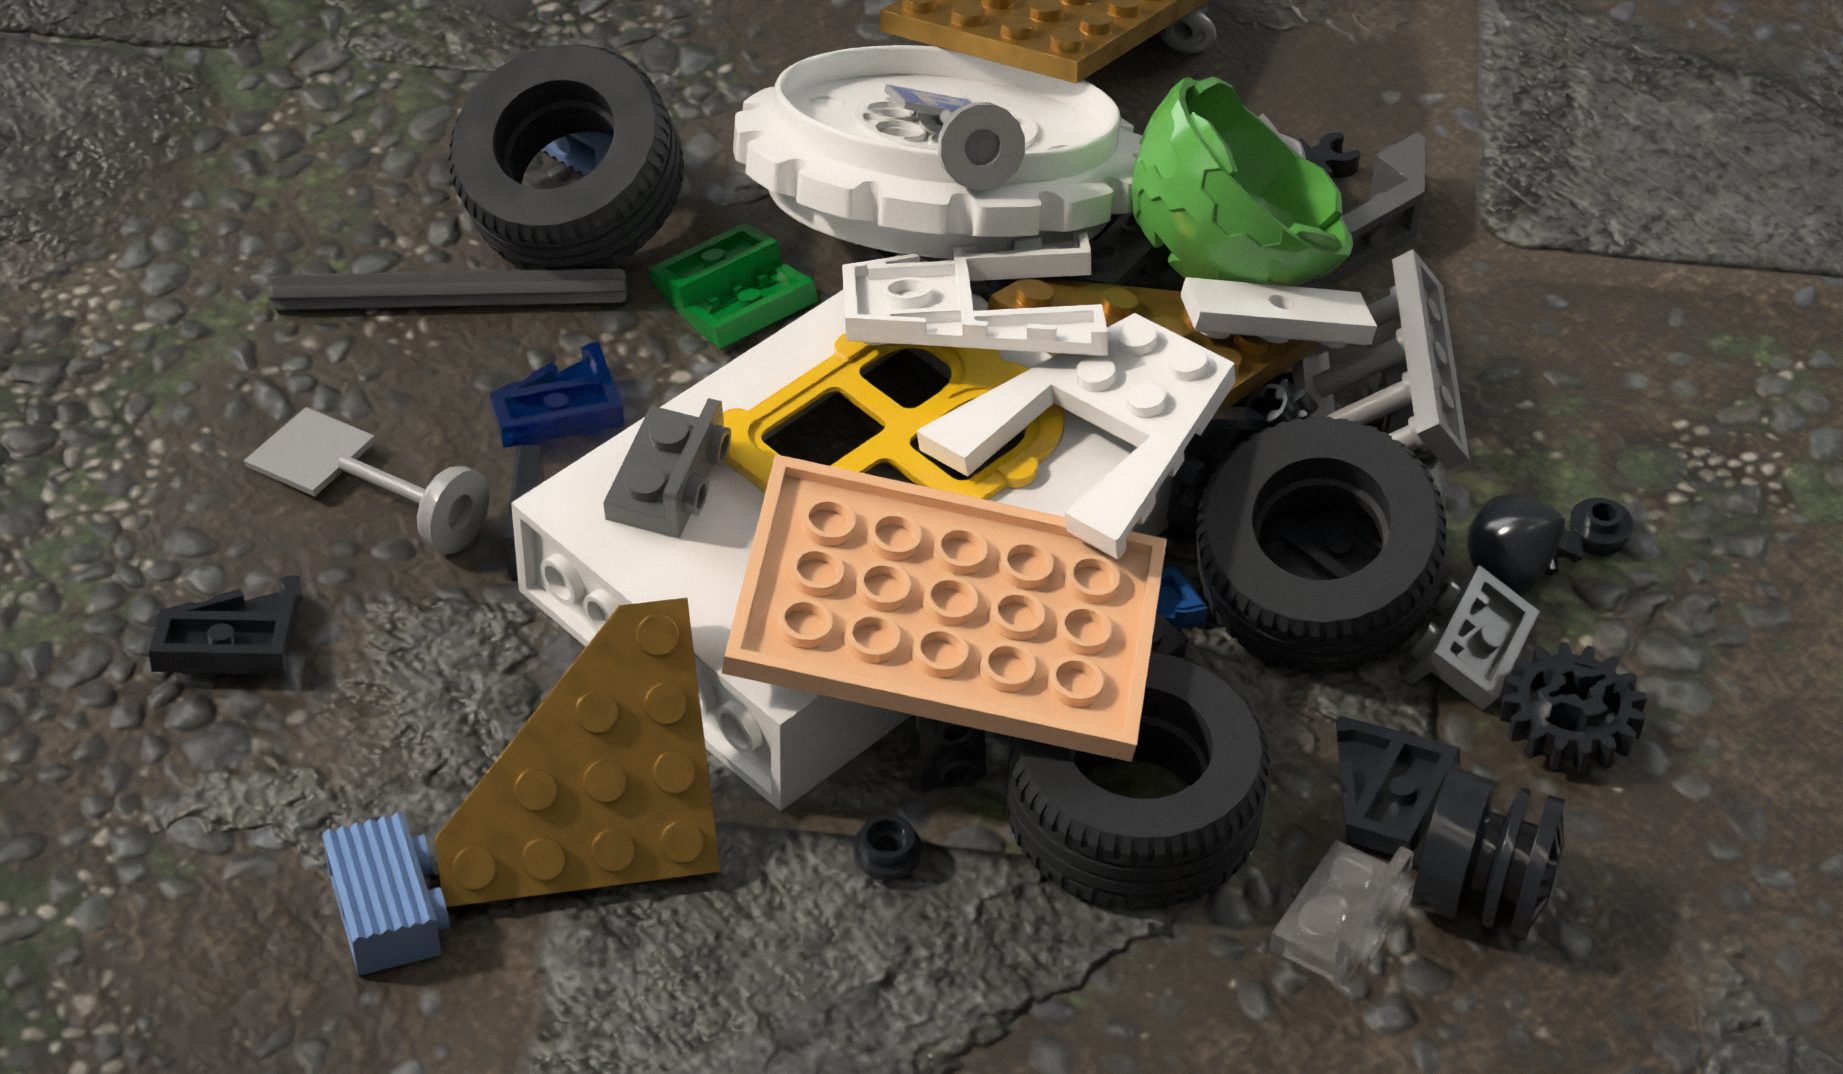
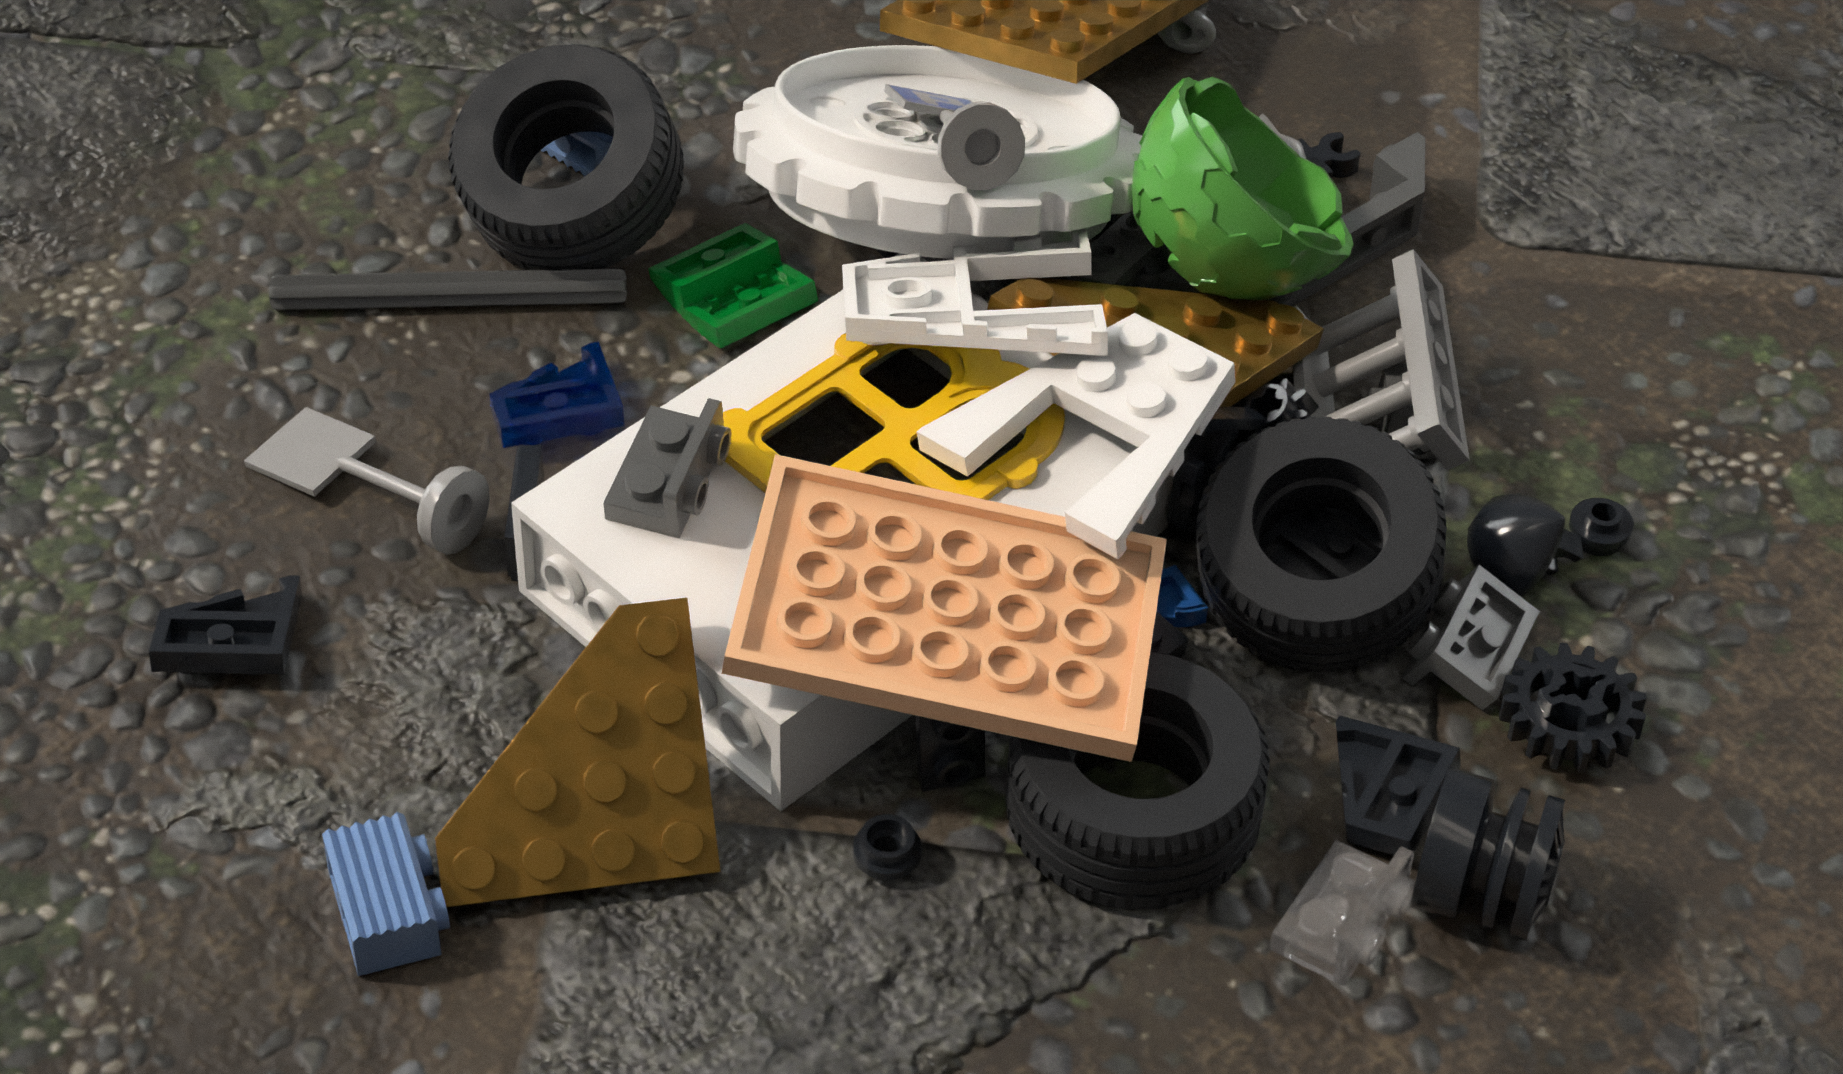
white tile [1180,277,1377,348] -> none

